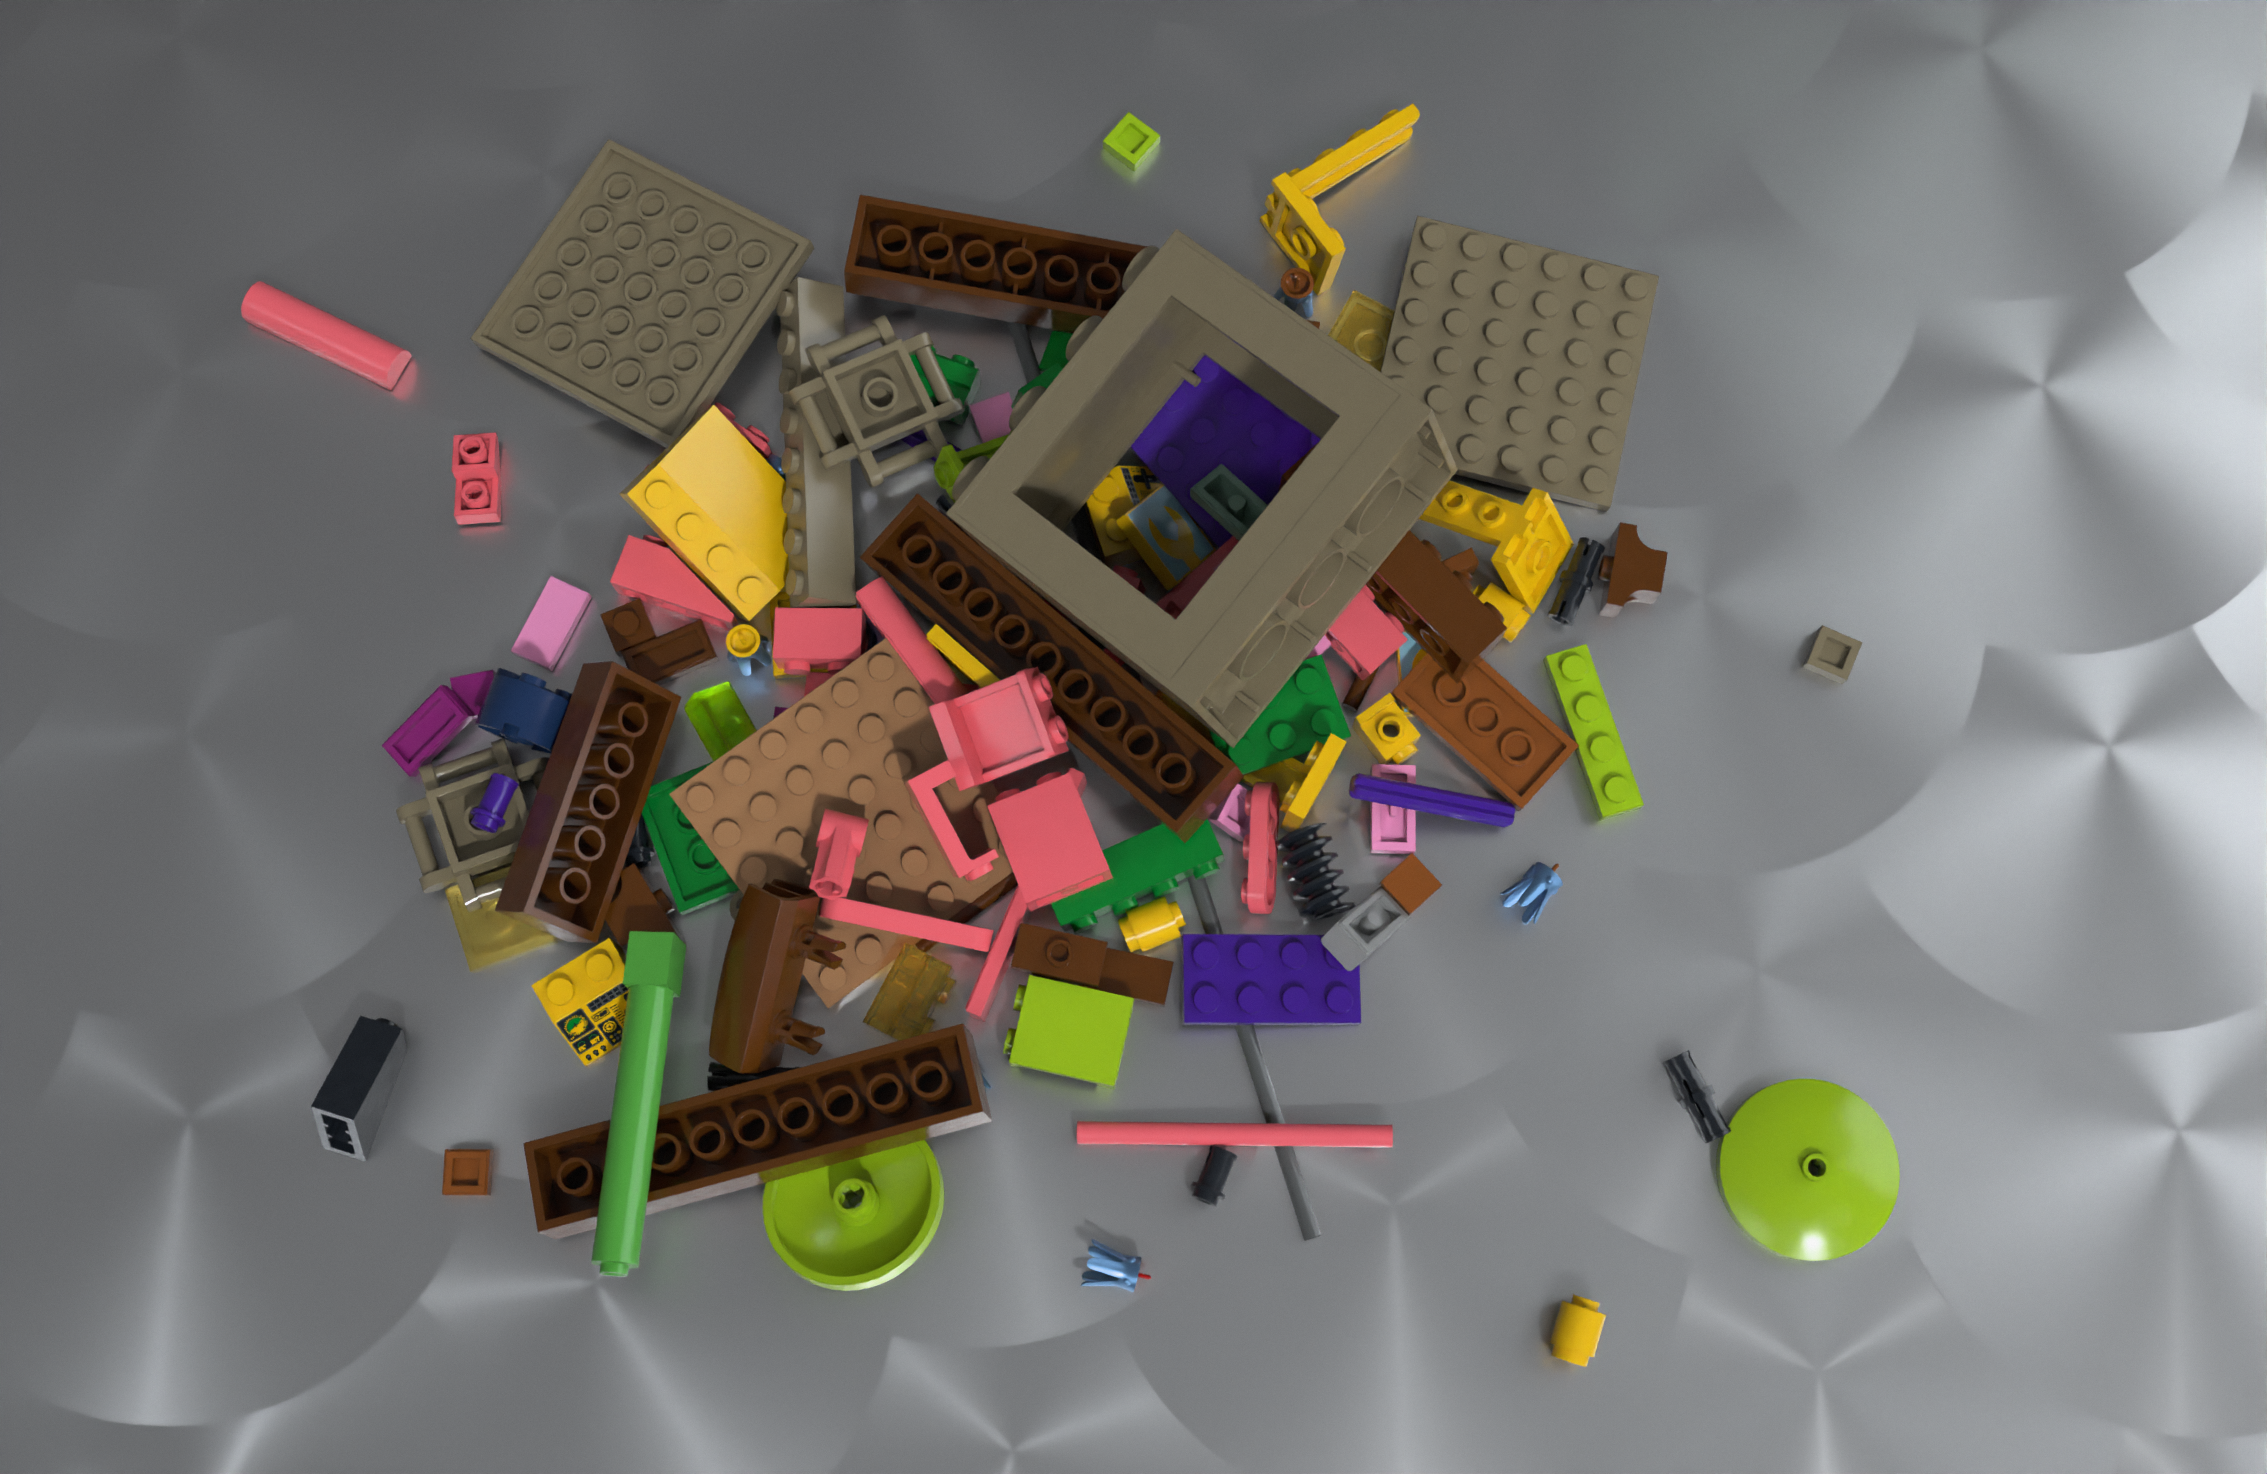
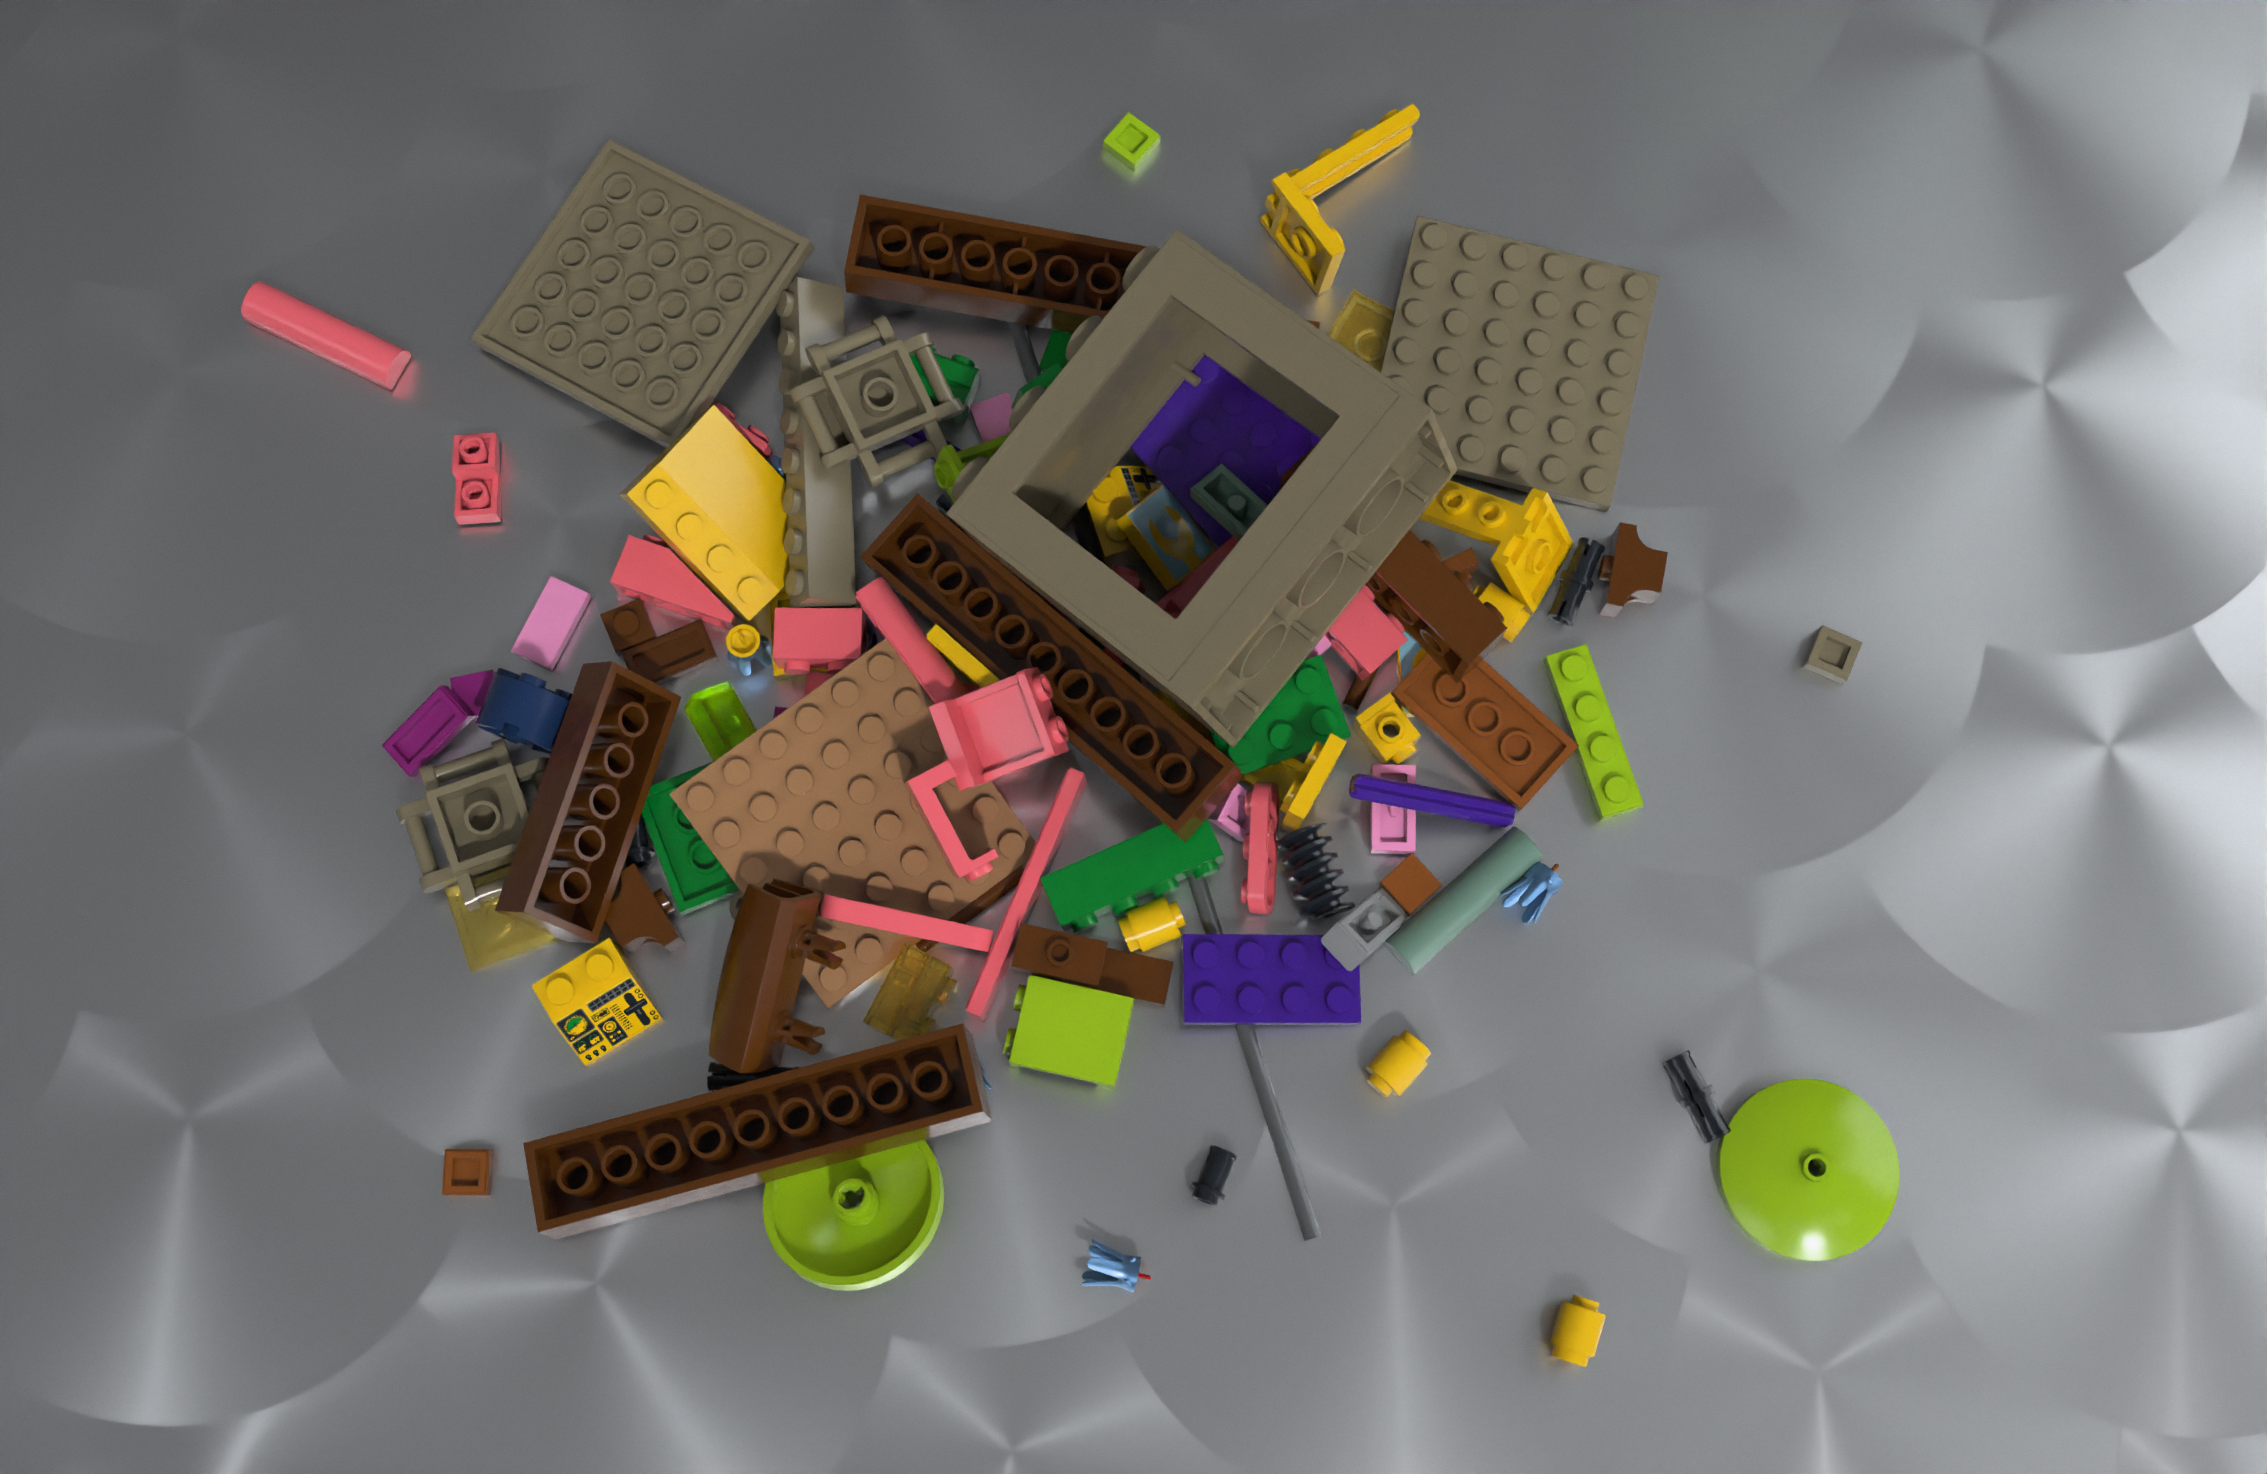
black slope [311,1015,407,1161] -> none
dark purple pin [471,773,519,833] -> none
bright green brick [591,931,687,1277] -> none
coral piece [809,809,869,900] -> none
coral panel [987,772,1113,912] -> none
coral piece [1077,1121,1393,1148] -> none
dark orange piece [1273,268,1314,317] -> none
none -> yellow brick [1365,1030,1431,1098]
none -> sand green brick [1383,827,1543,976]

